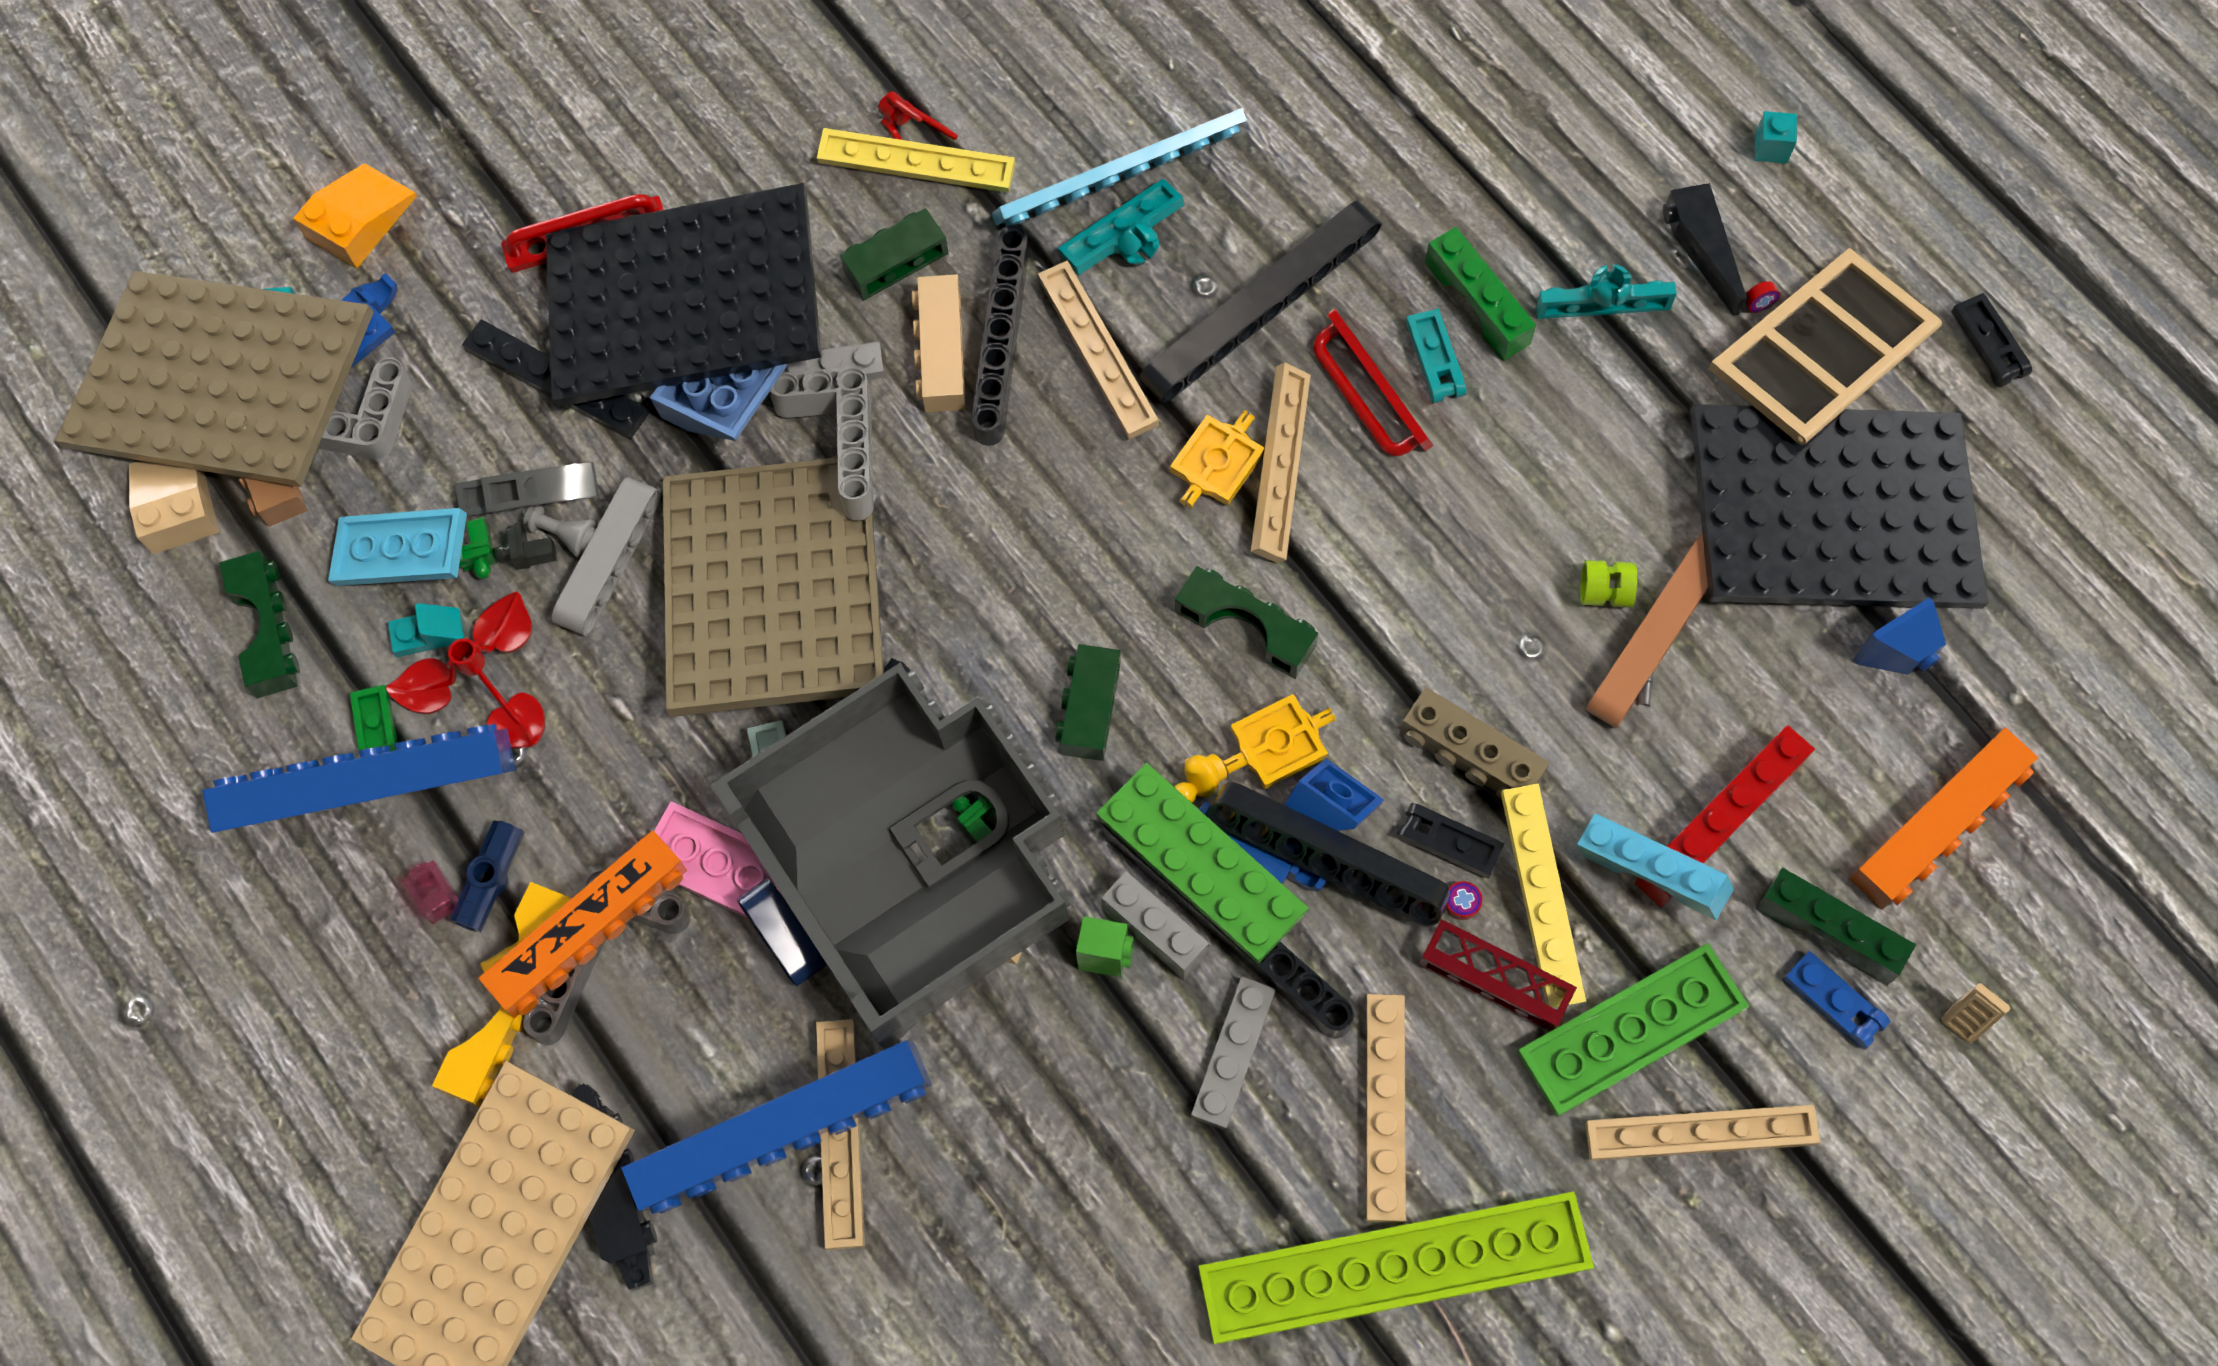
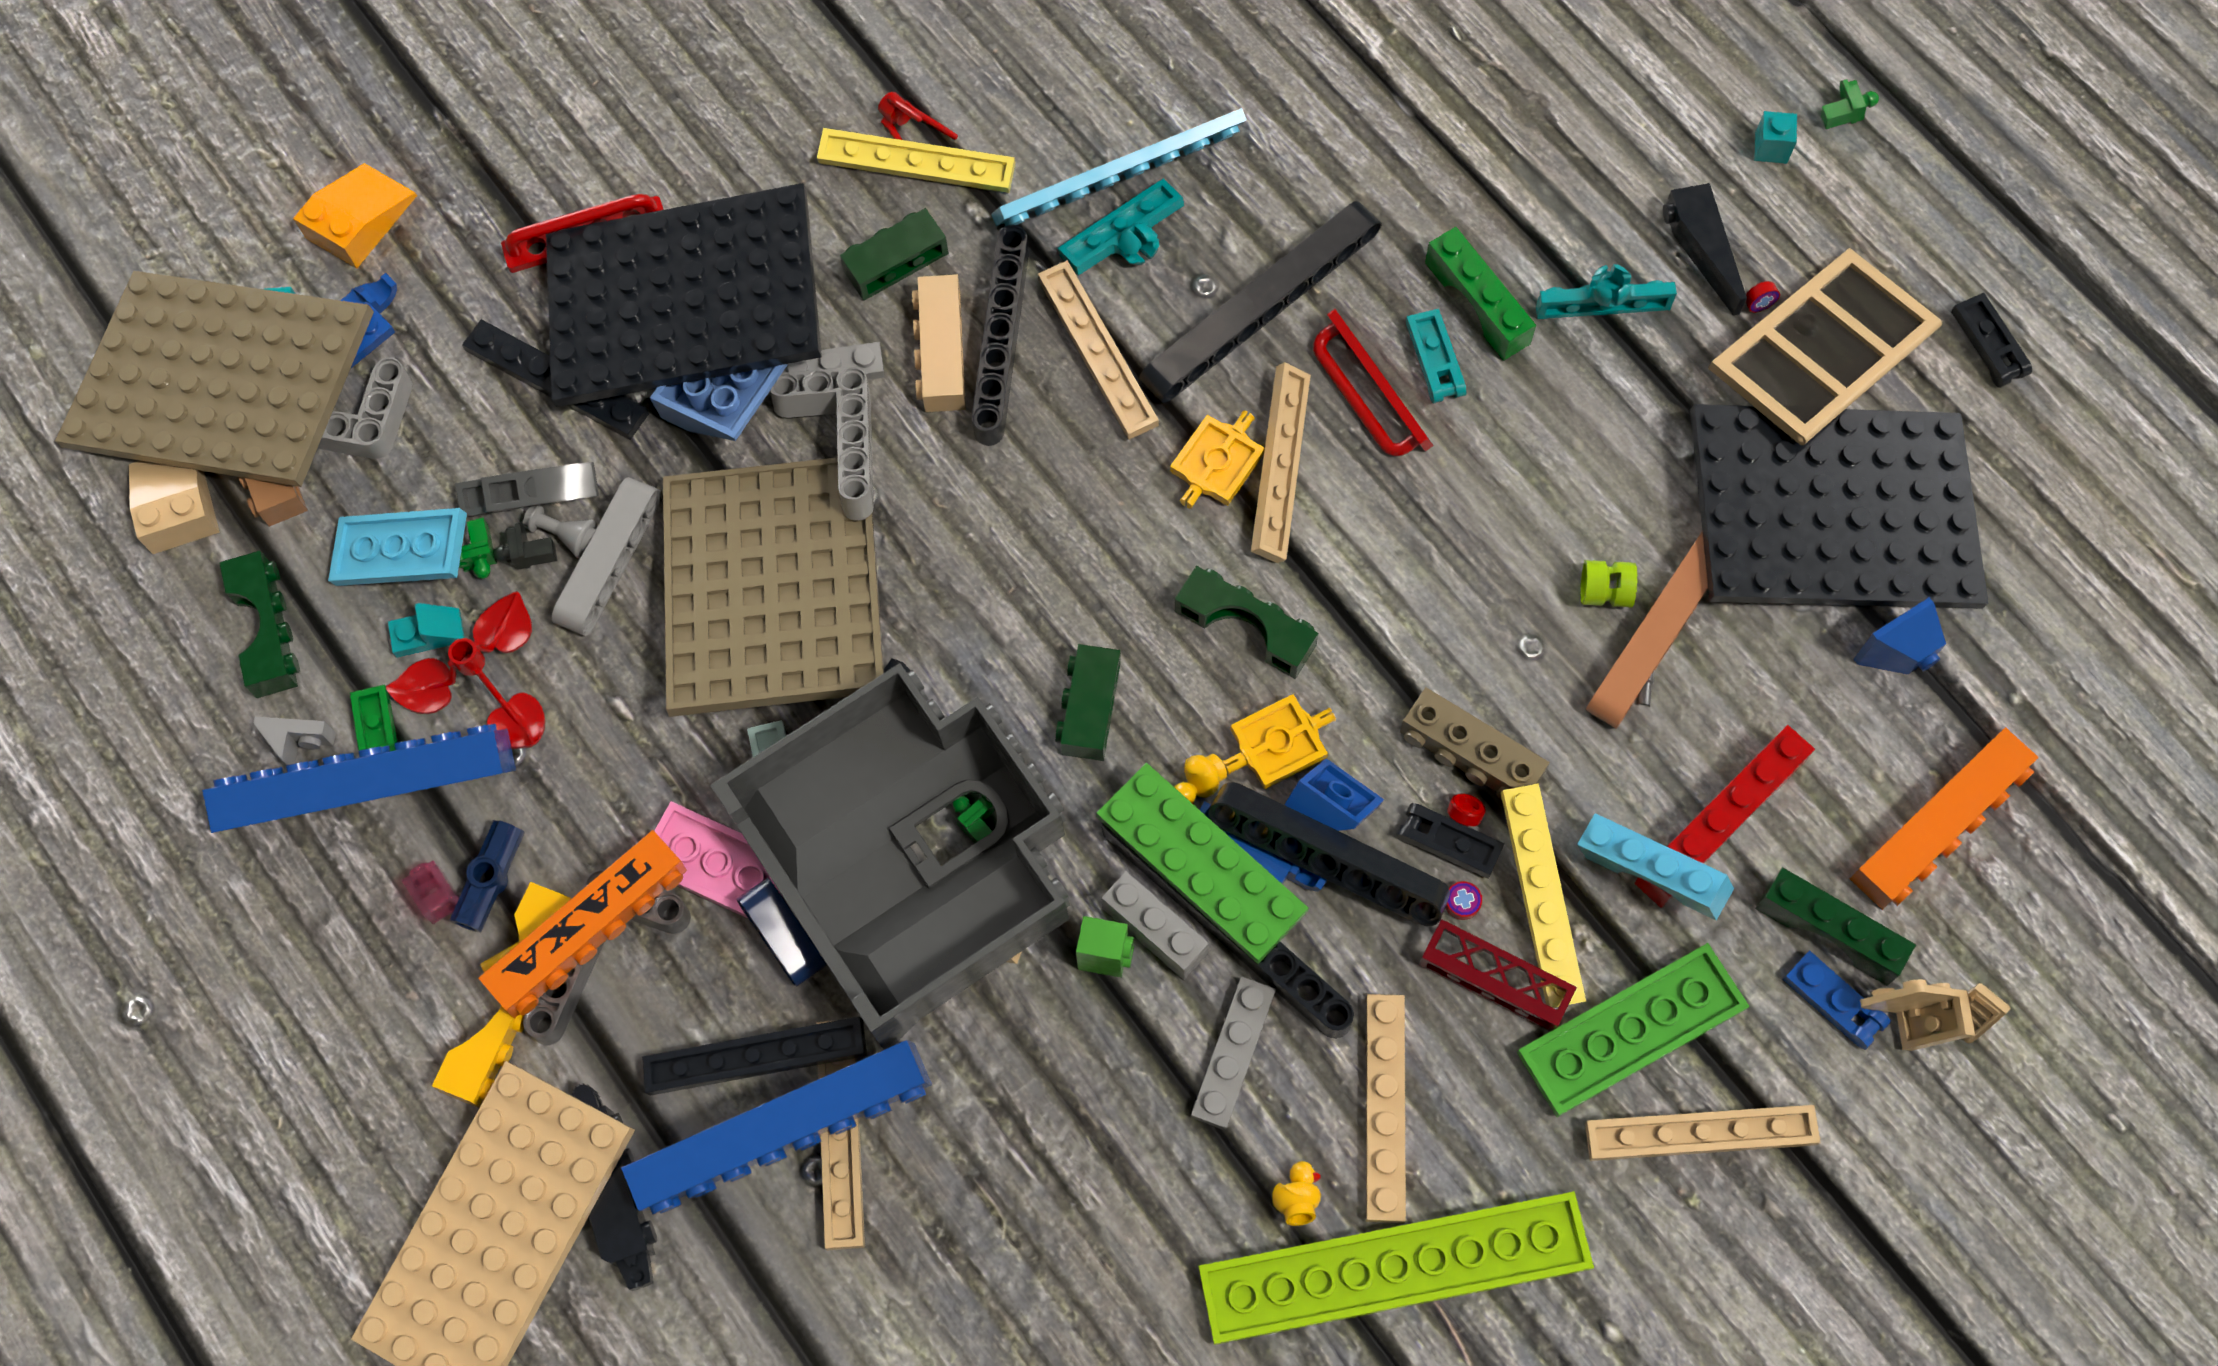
none -> light grey slope [253,716,336,765]
none -> black plate [642,1016,867,1096]
none -> yellow animal [1272,1161,1321,1226]
none -> red tile [1447,794,1486,826]
none -> green piece [1821,79,1879,129]
none -> tan bracket [1860,979,1975,1051]

